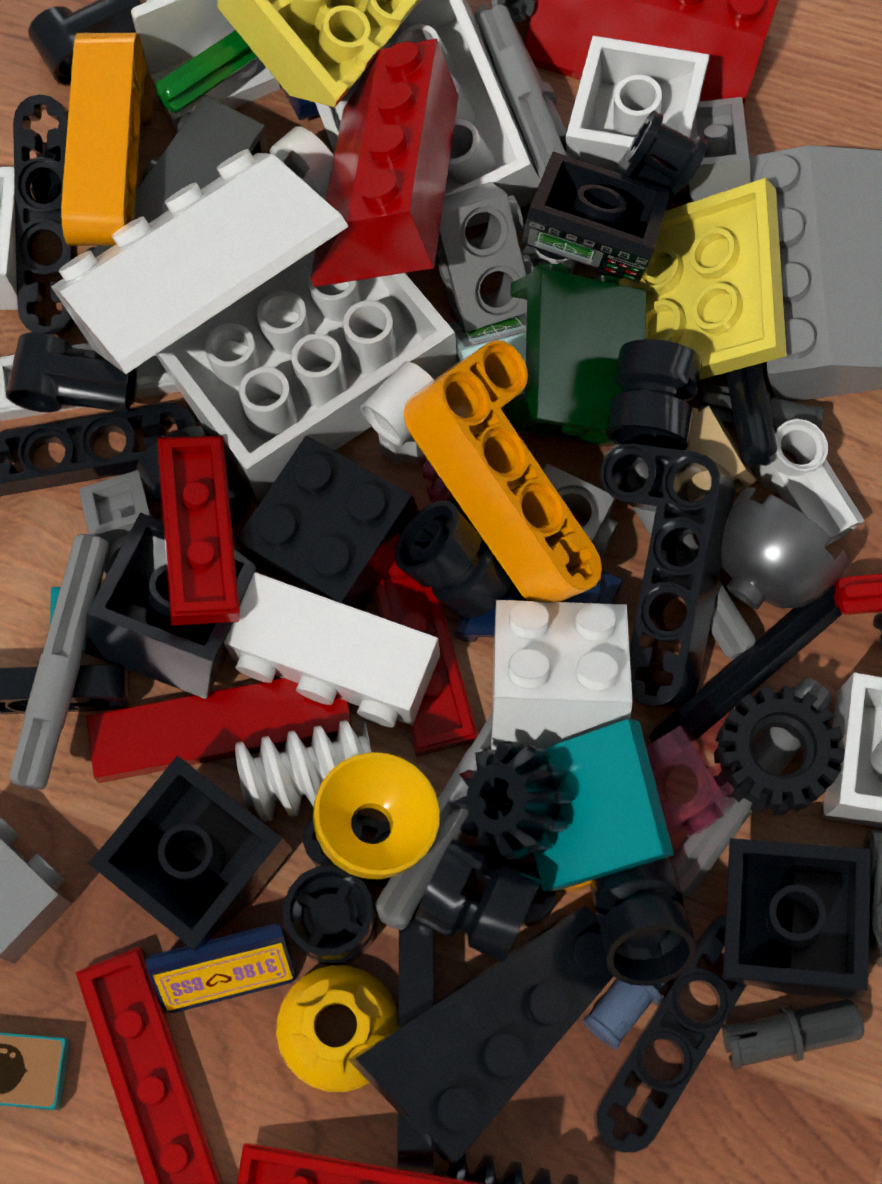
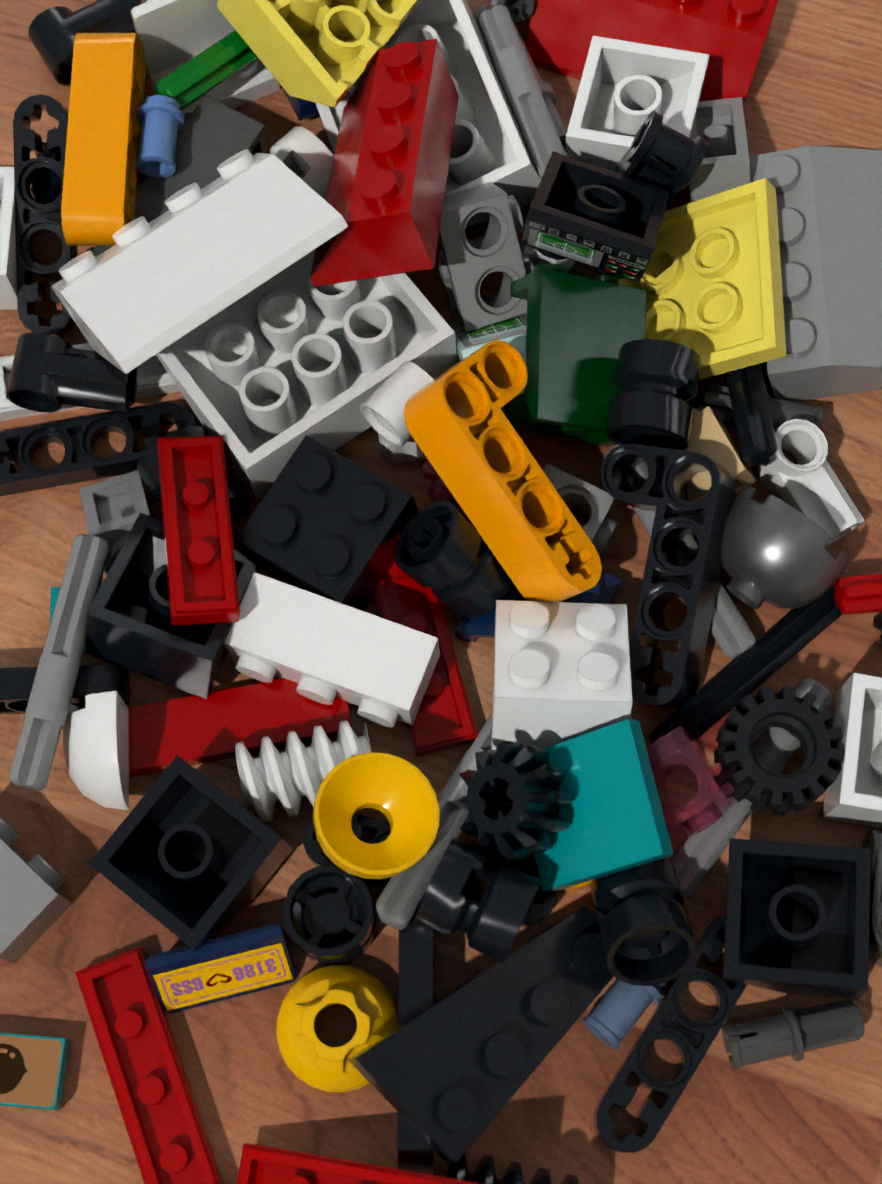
none -> white brick [63,691,129,811]
none -> medium blue pin [136,95,185,178]

